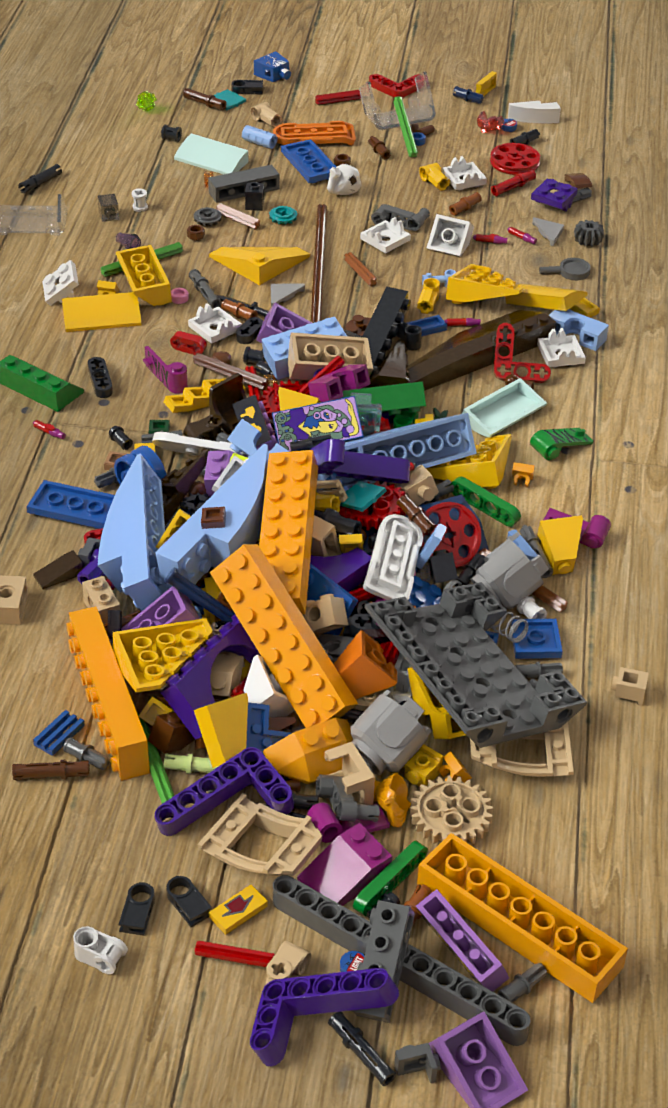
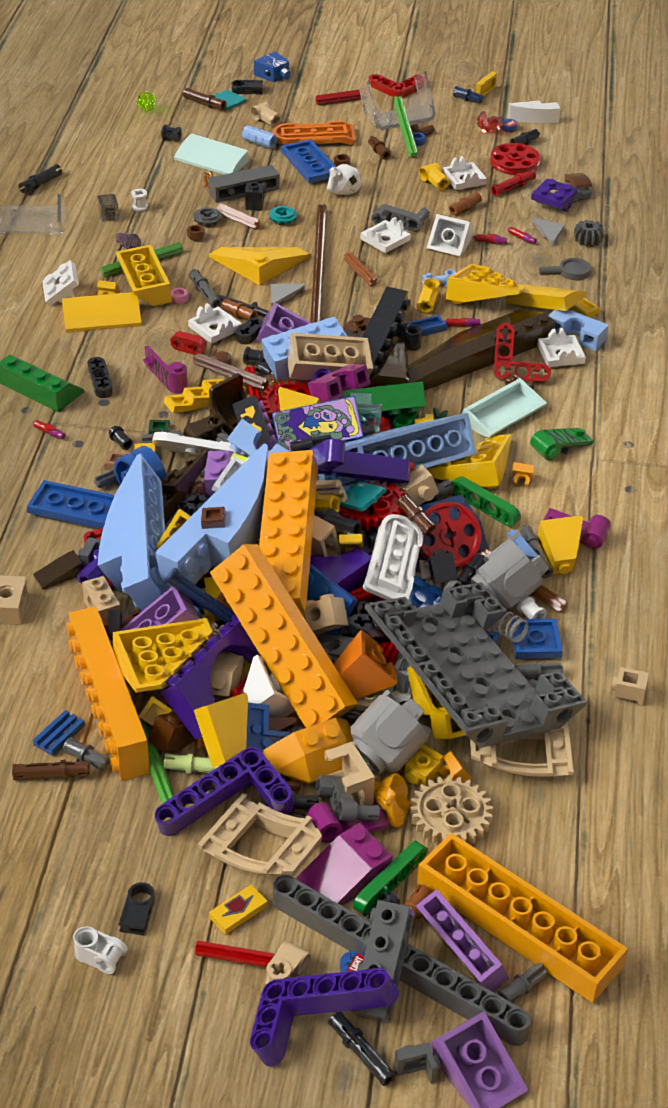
black piece [166,876,212,927] -> none
red axle [298,356,345,395] -> none
light blue tile [416,523,447,569] -> none

